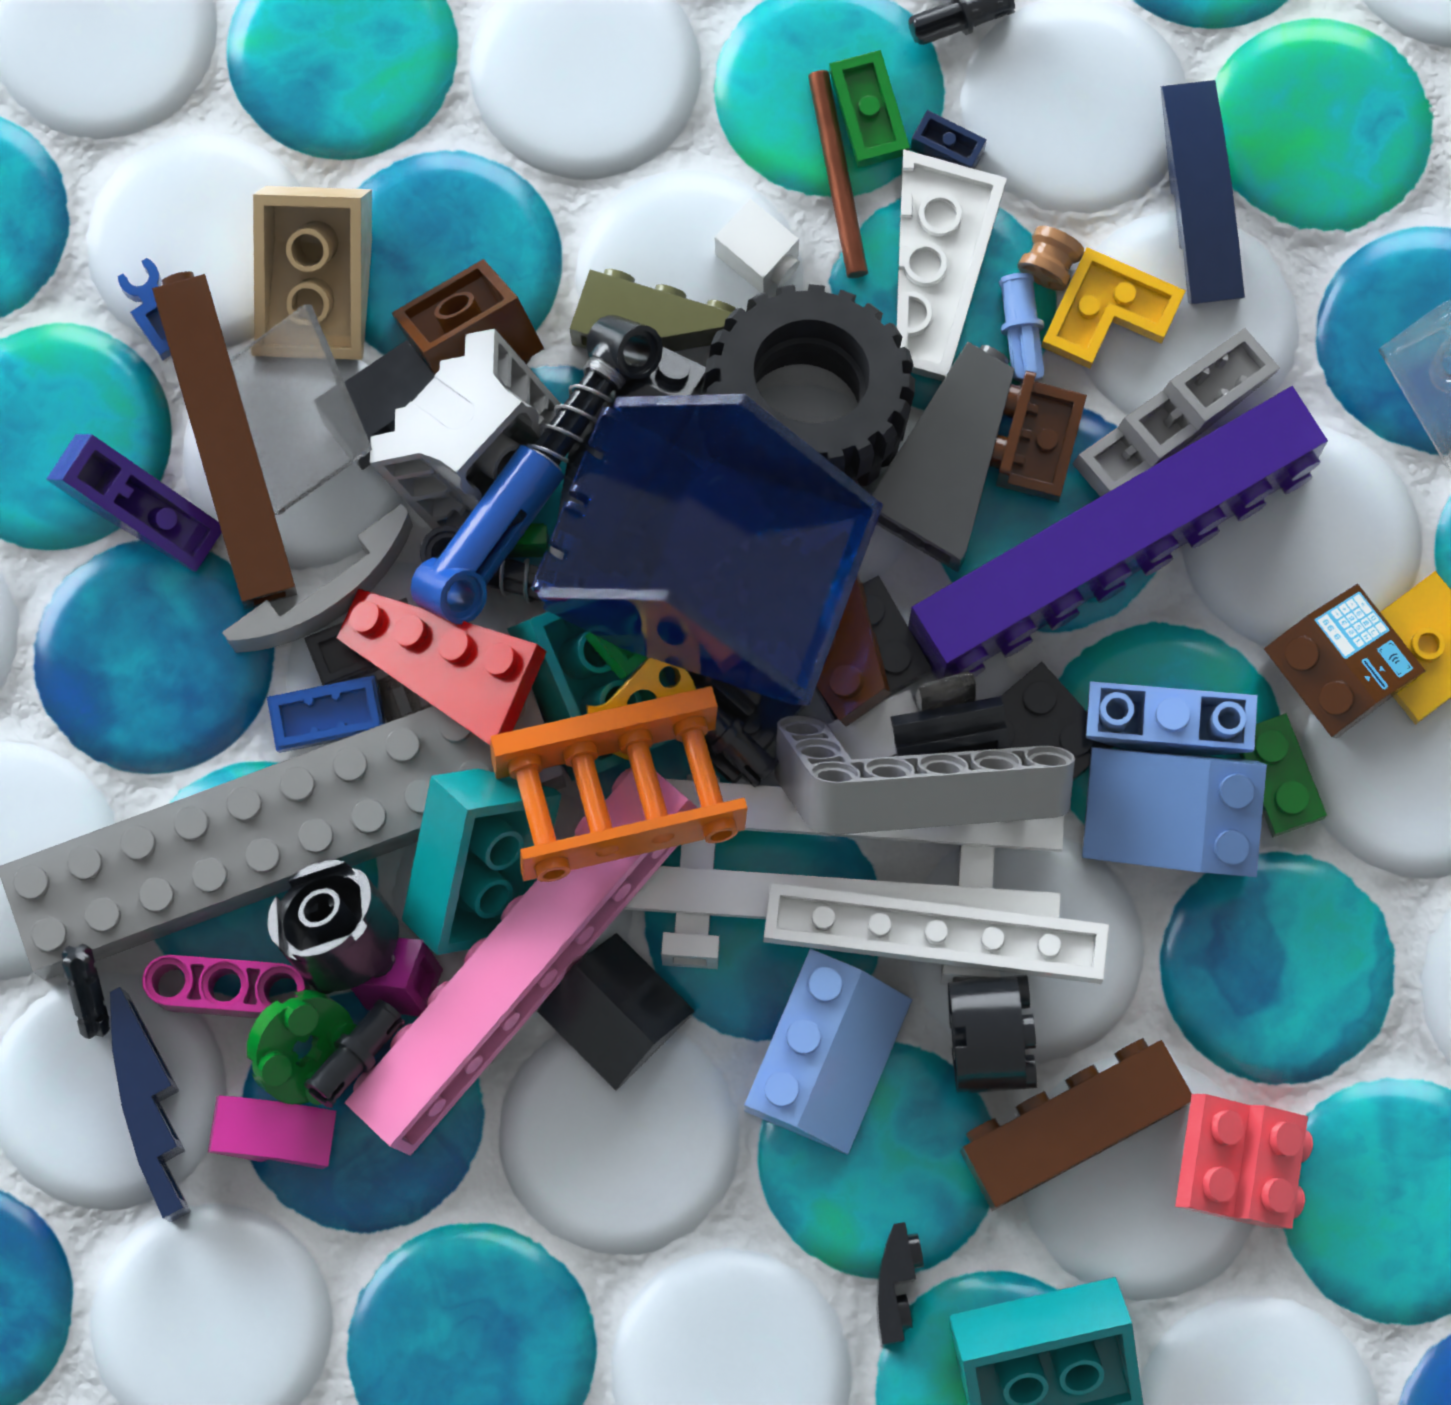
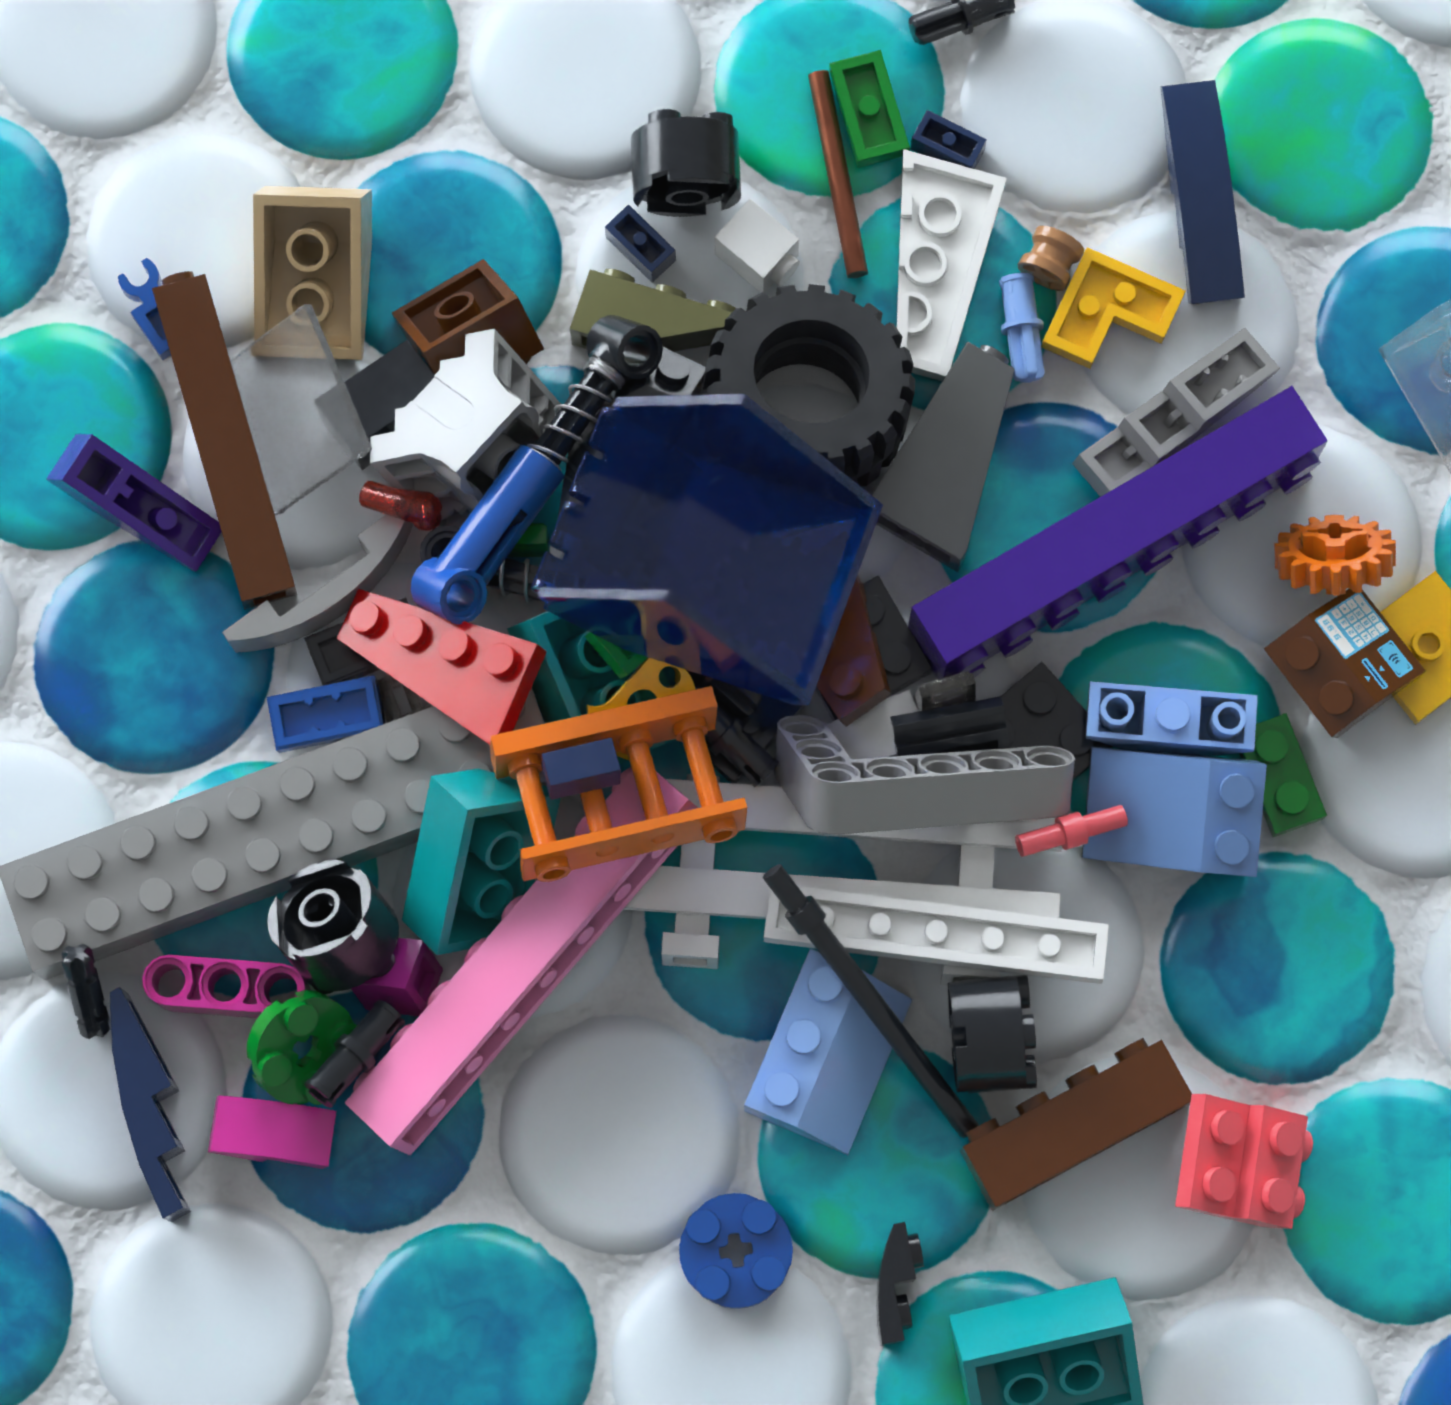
black slope [537,933,695,1091] -> none
reddish brown bracket [989,371,1087,502] -> none
none -> clear red arm [359,481,442,531]
none -> dark blue piece [542,738,621,800]
none -> dark blue piece [604,204,676,283]
none -> black brick [631,109,741,217]
none -> blue plate [679,1193,793,1309]
none -> black bar [763,864,979,1138]
none -> coral bar [1015,805,1128,857]
none -> orange gear [1274,514,1396,596]

